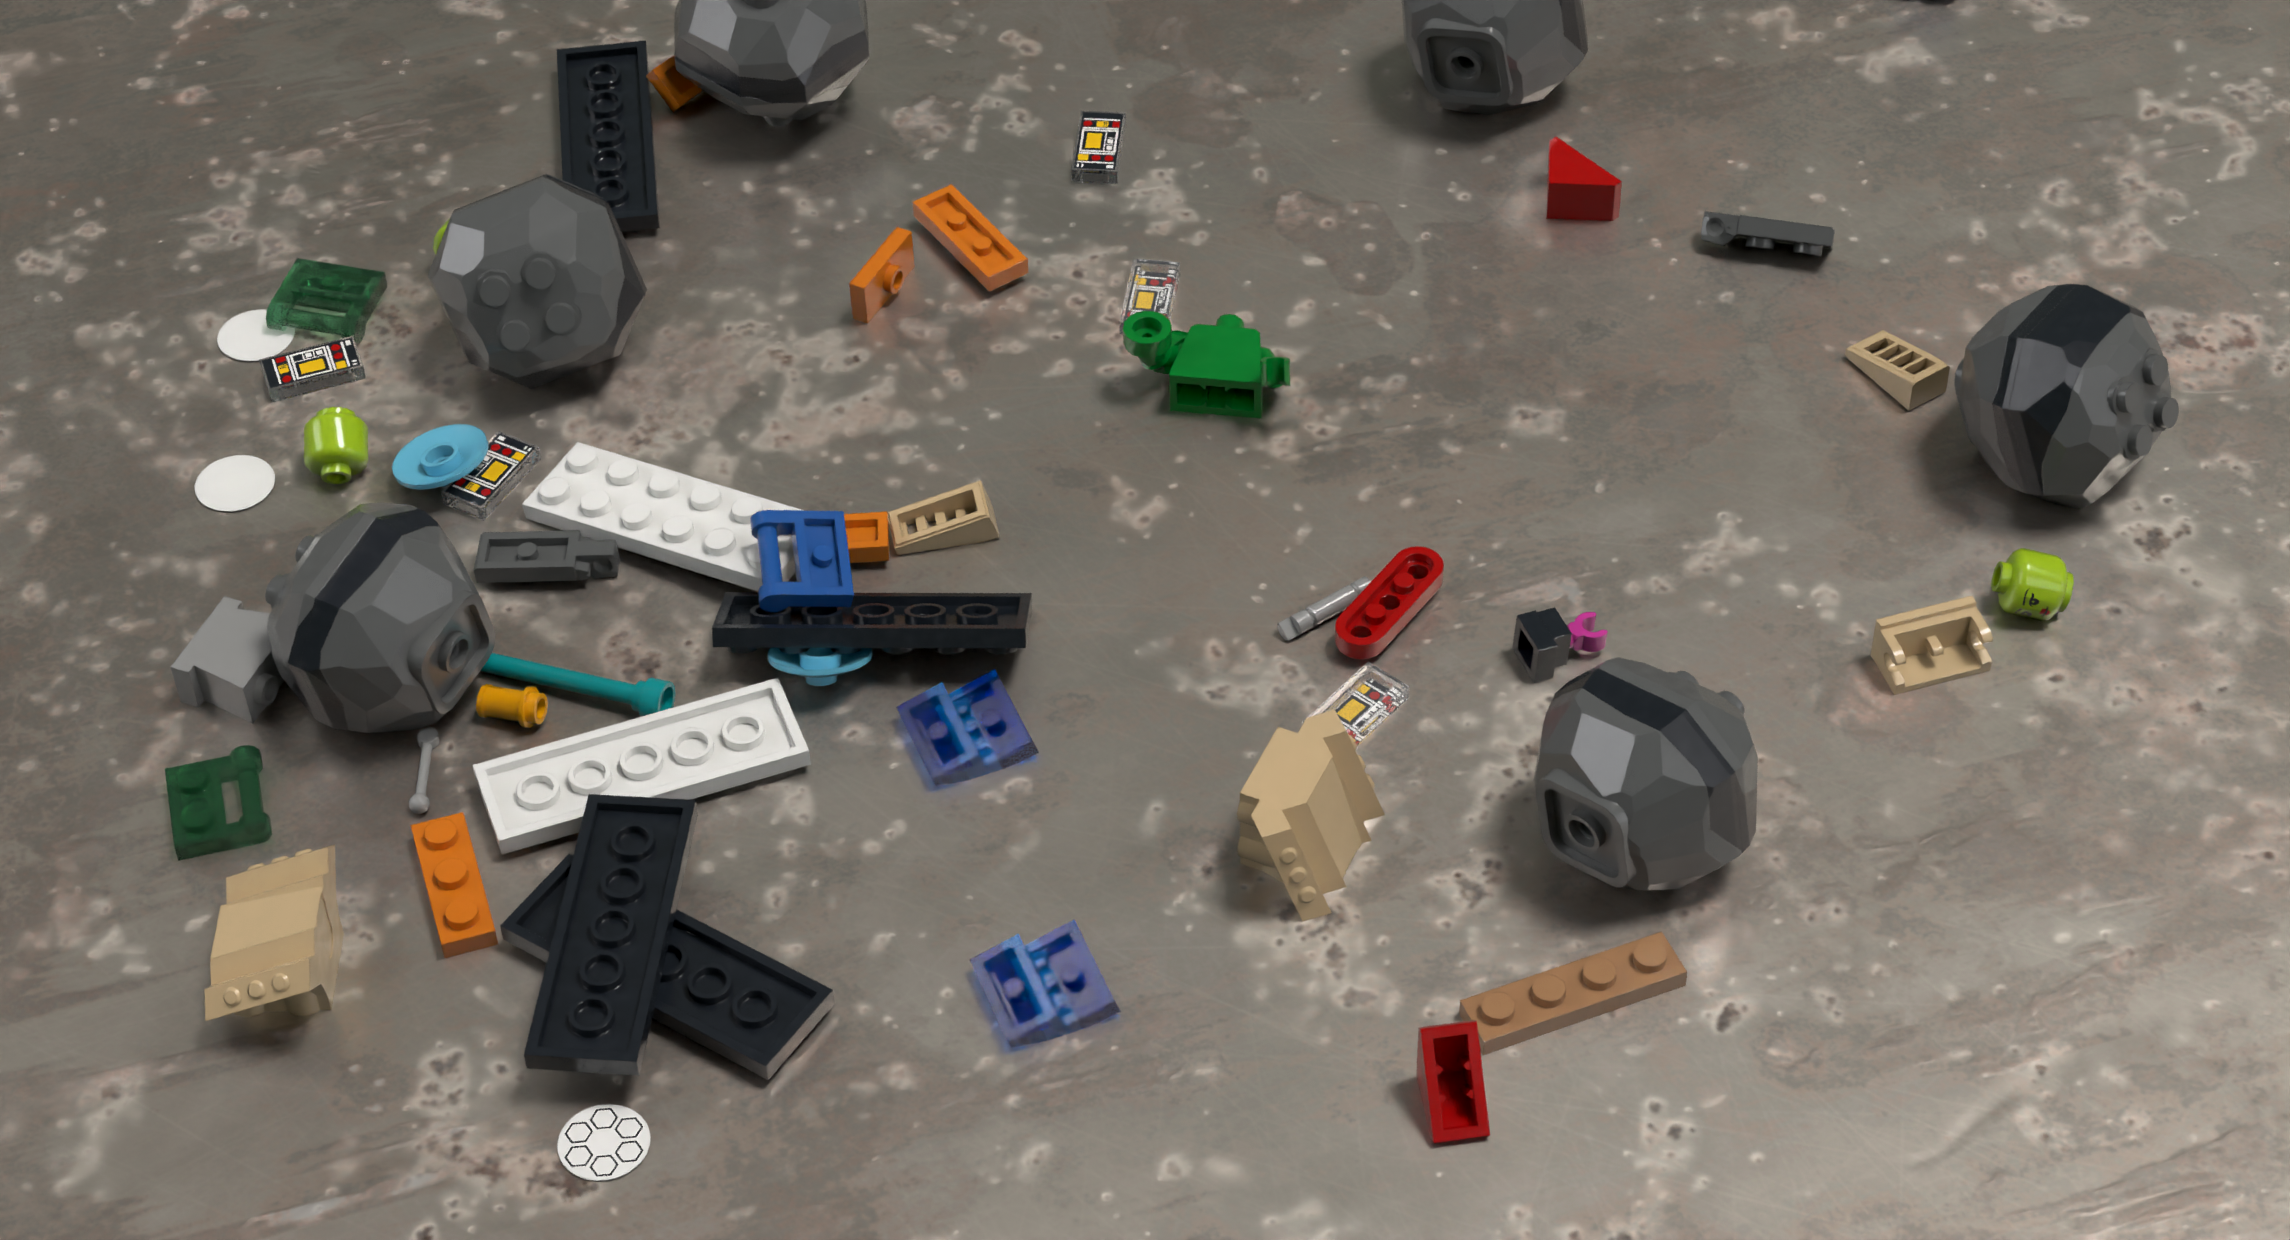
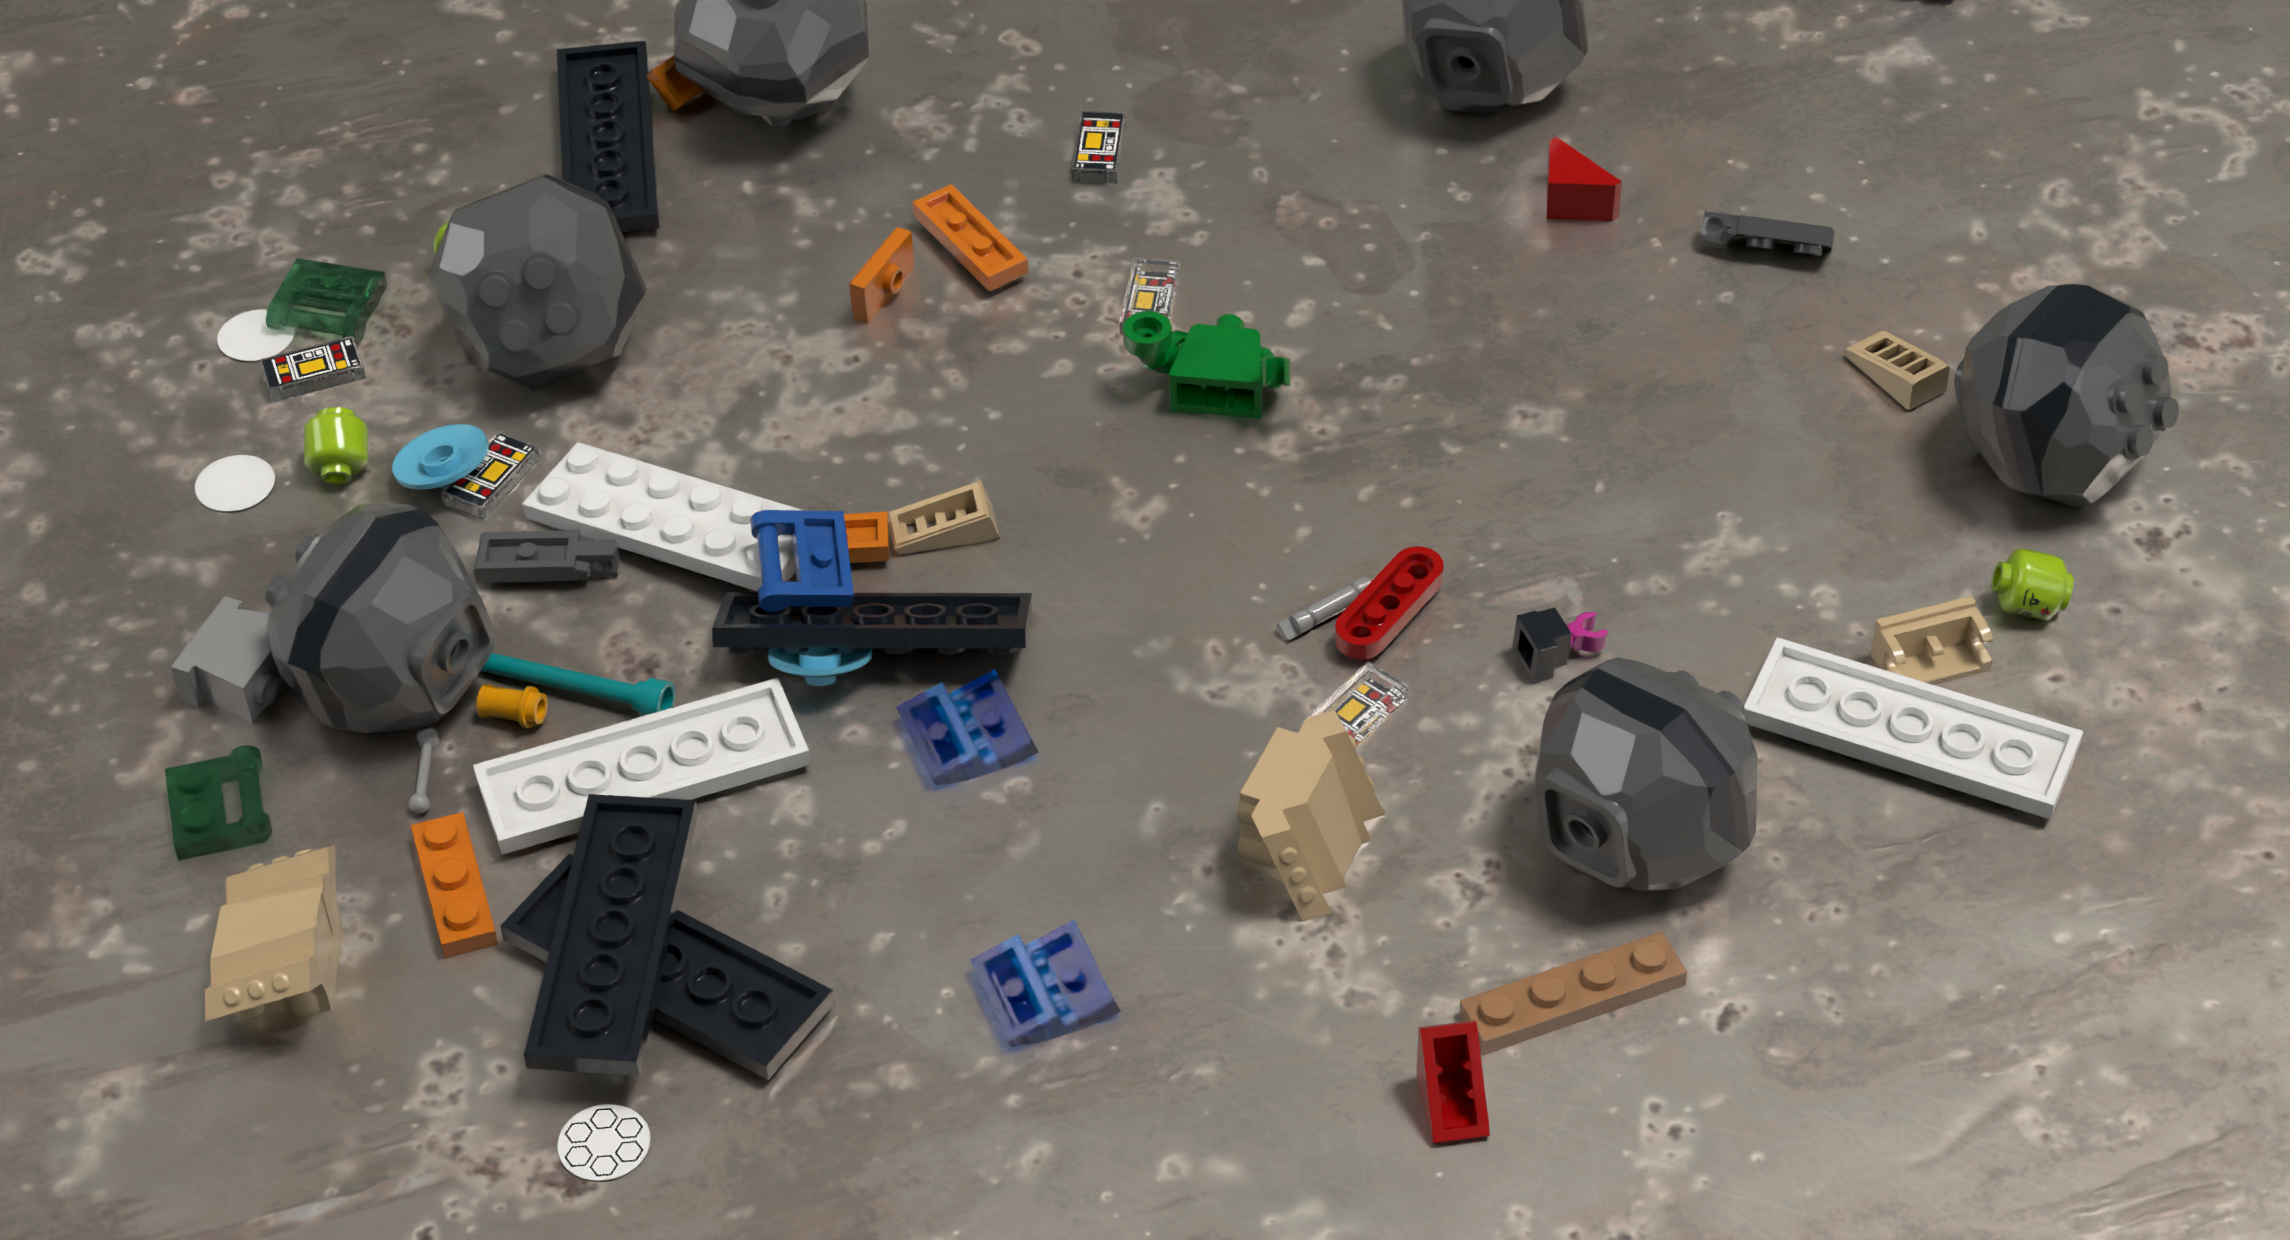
none -> white plate [1744,637,2083,820]

